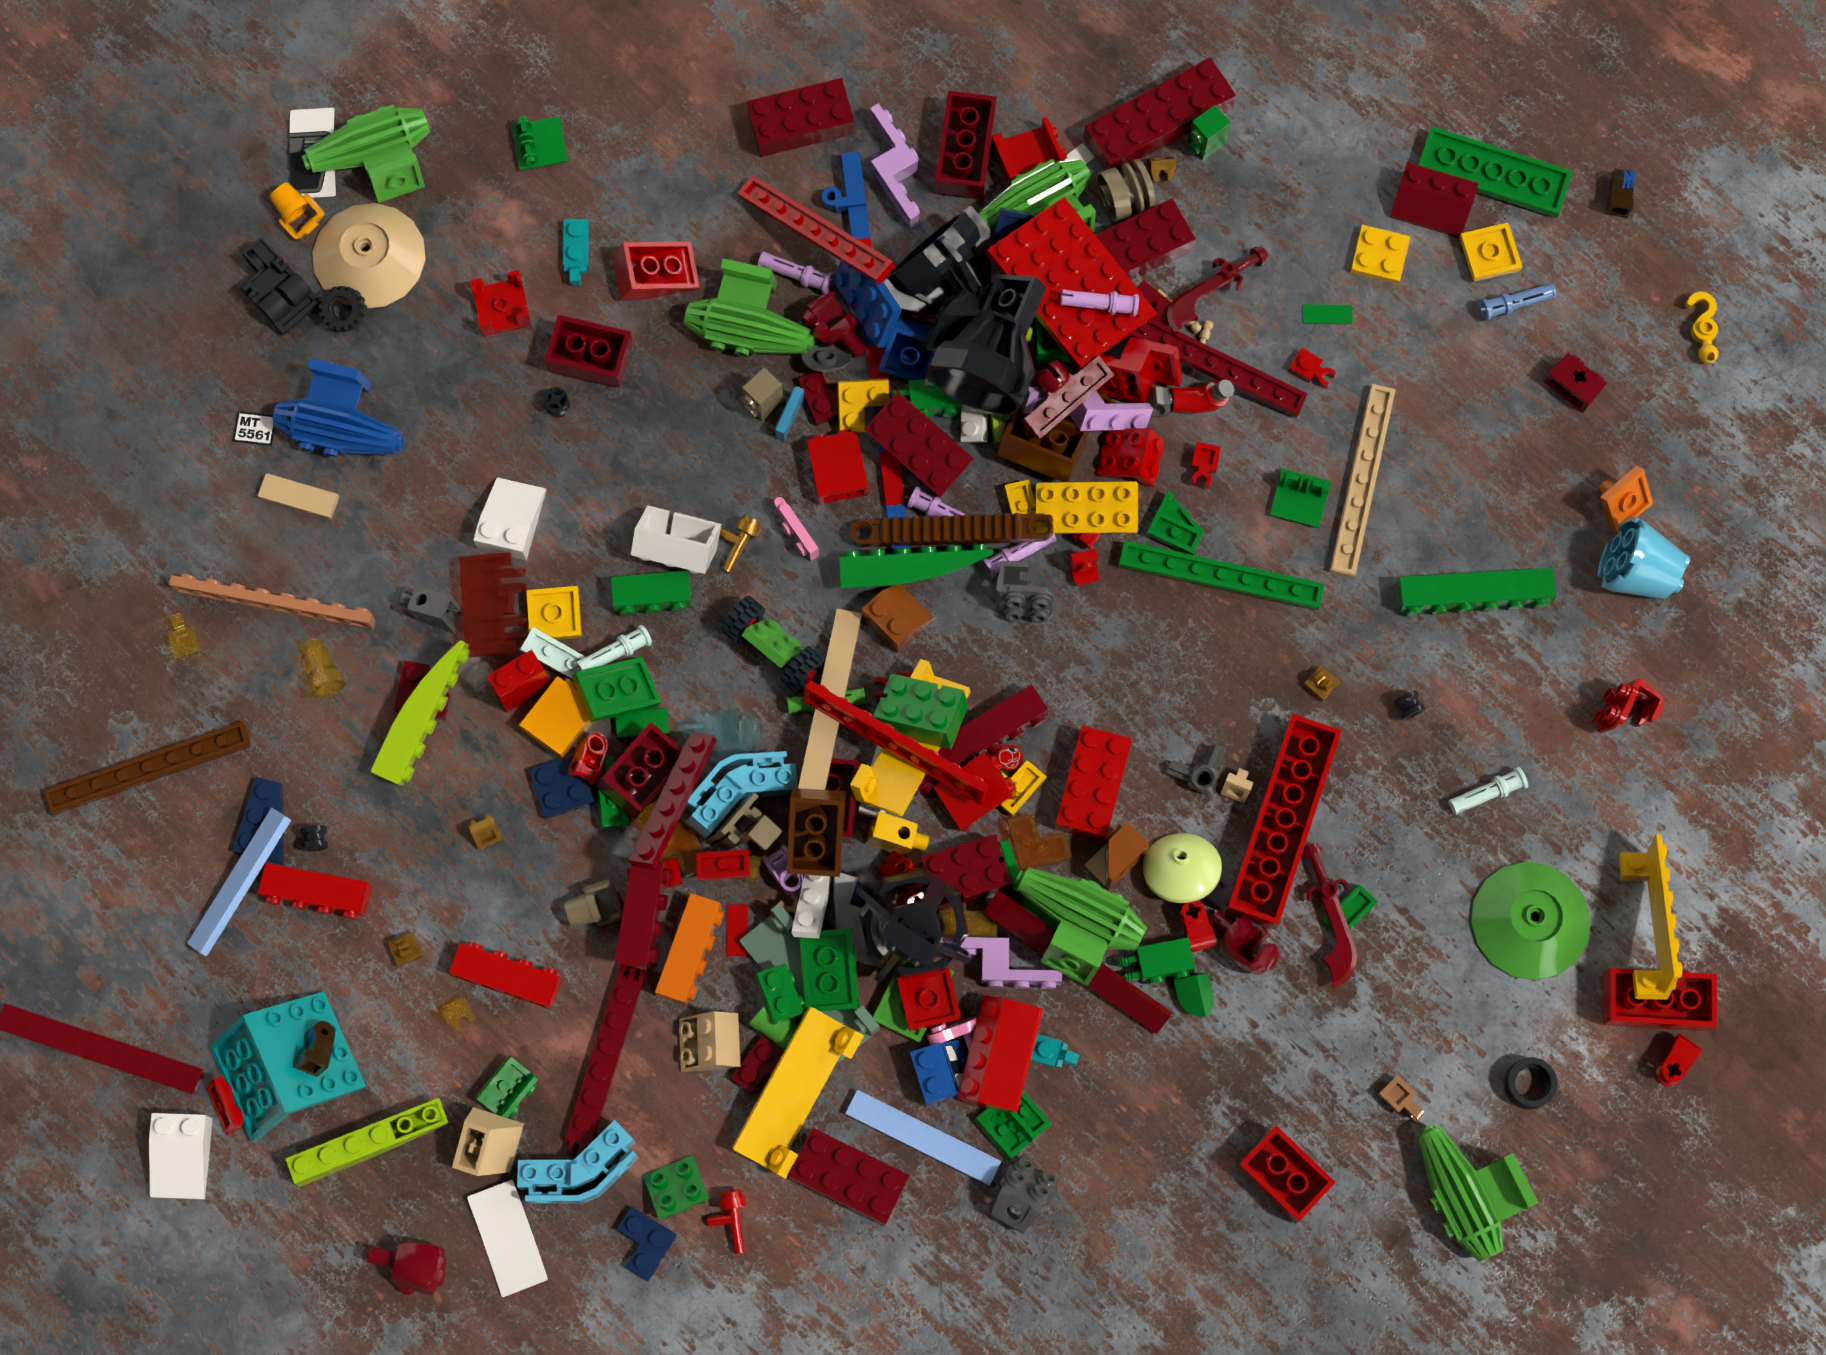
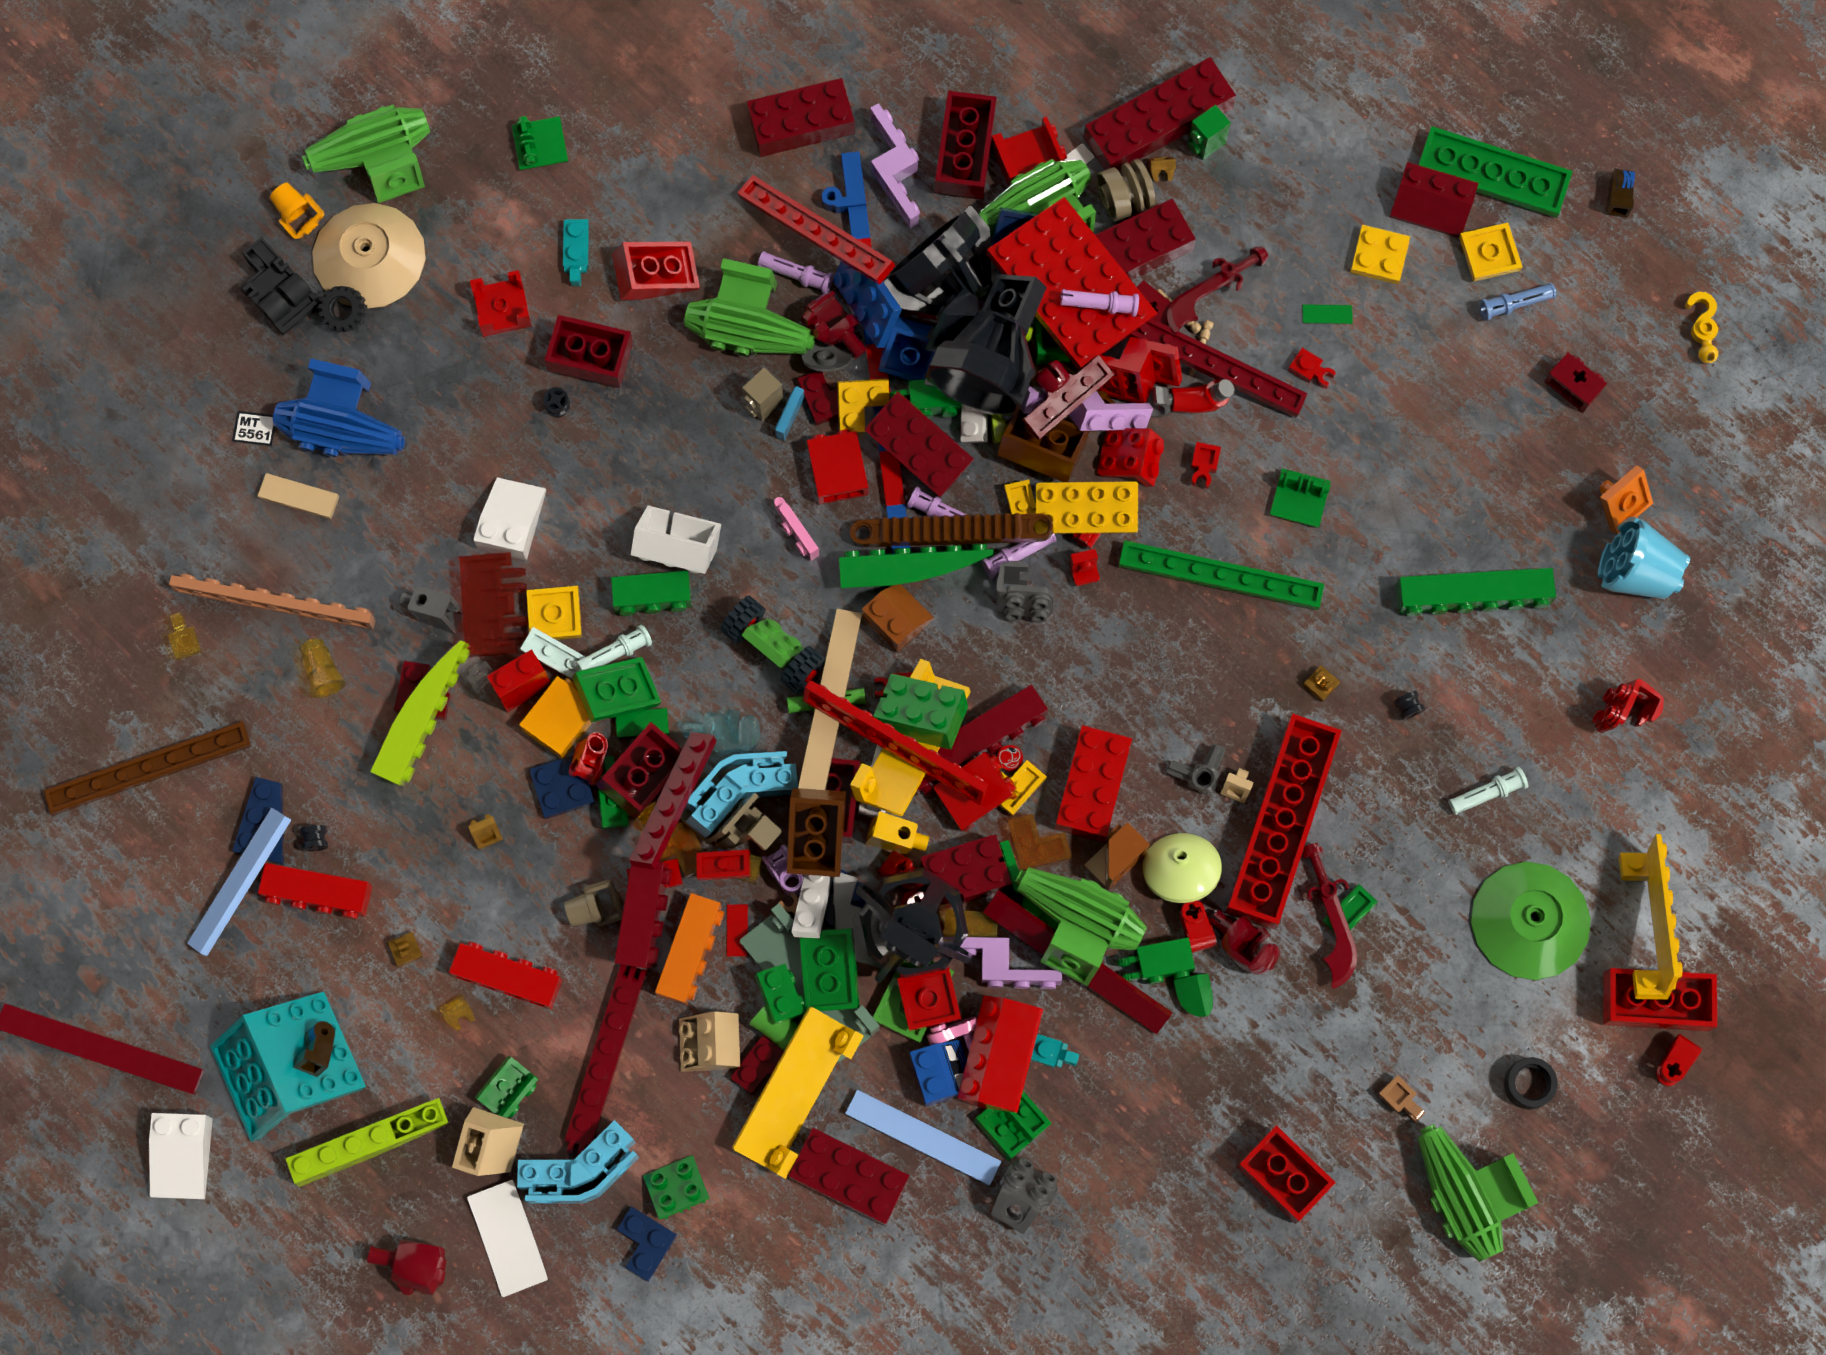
red plate [206,1075,244,1135] -> none
sticker [290,108,336,198] -> none
red piece [707,1189,746,1254] -> none
pearl gold piece [719,515,762,574] -> none
green wing [1147,491,1204,555] -> none
tan tile [1329,384,1396,578] -> none

